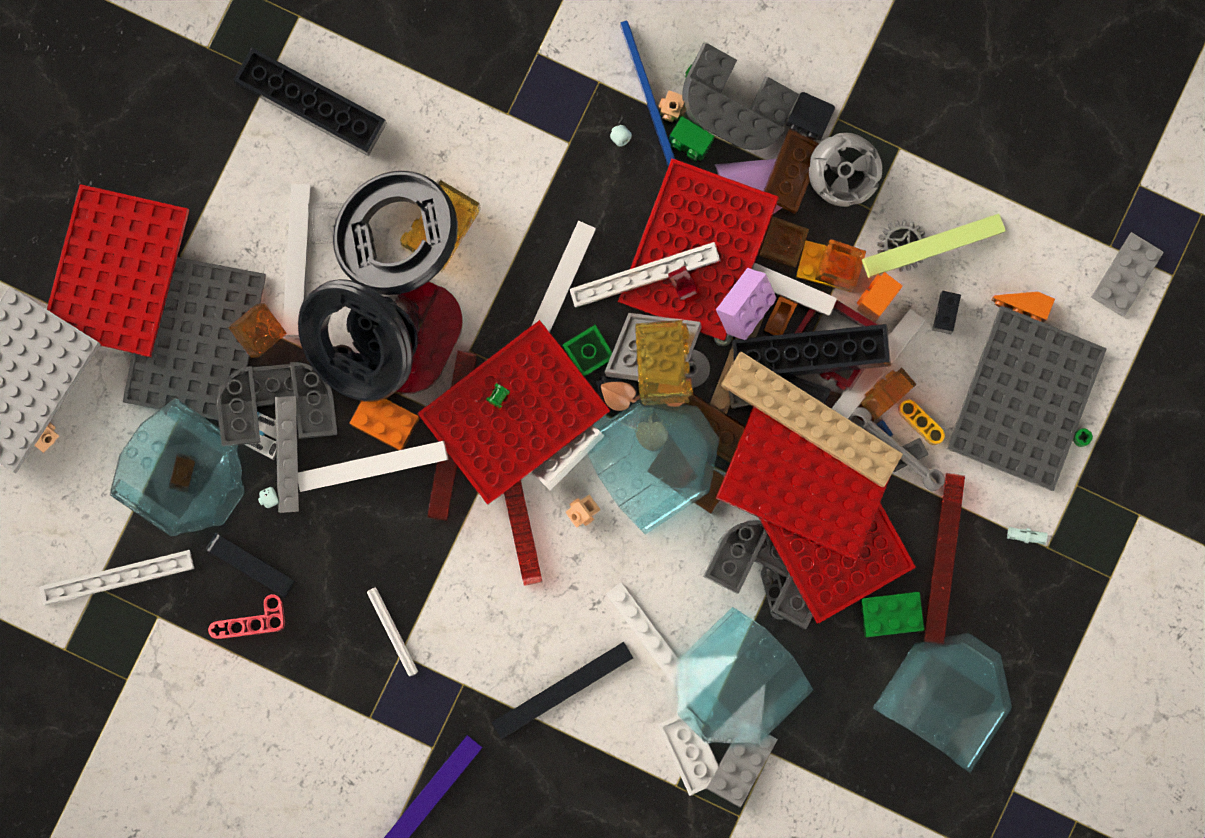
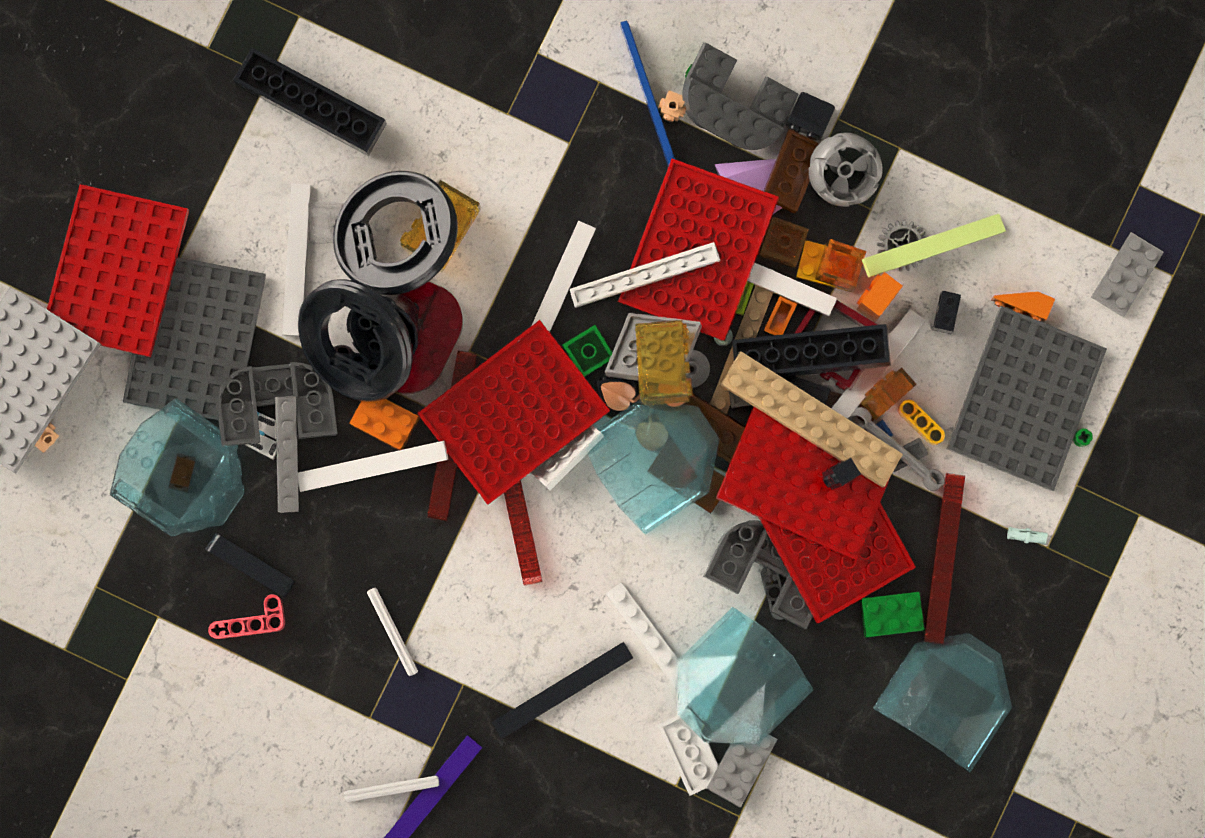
white tile [39,550,195,606] -> none
clear orange brick [228,303,287,358] -> none
light aqua piece [258,487,279,508] -> none
green bush [486,383,510,409] -> none
light nougat brick [565,494,601,528] -> none
light aqua piece [610,125,632,147] -> none
dark red bracket [668,266,697,300] -> none
green brick [669,116,714,162] -> none
lavender brick [716,268,777,340] -> none
none -> white axle [344,776,439,802]
none -> black brick [822,458,861,490]

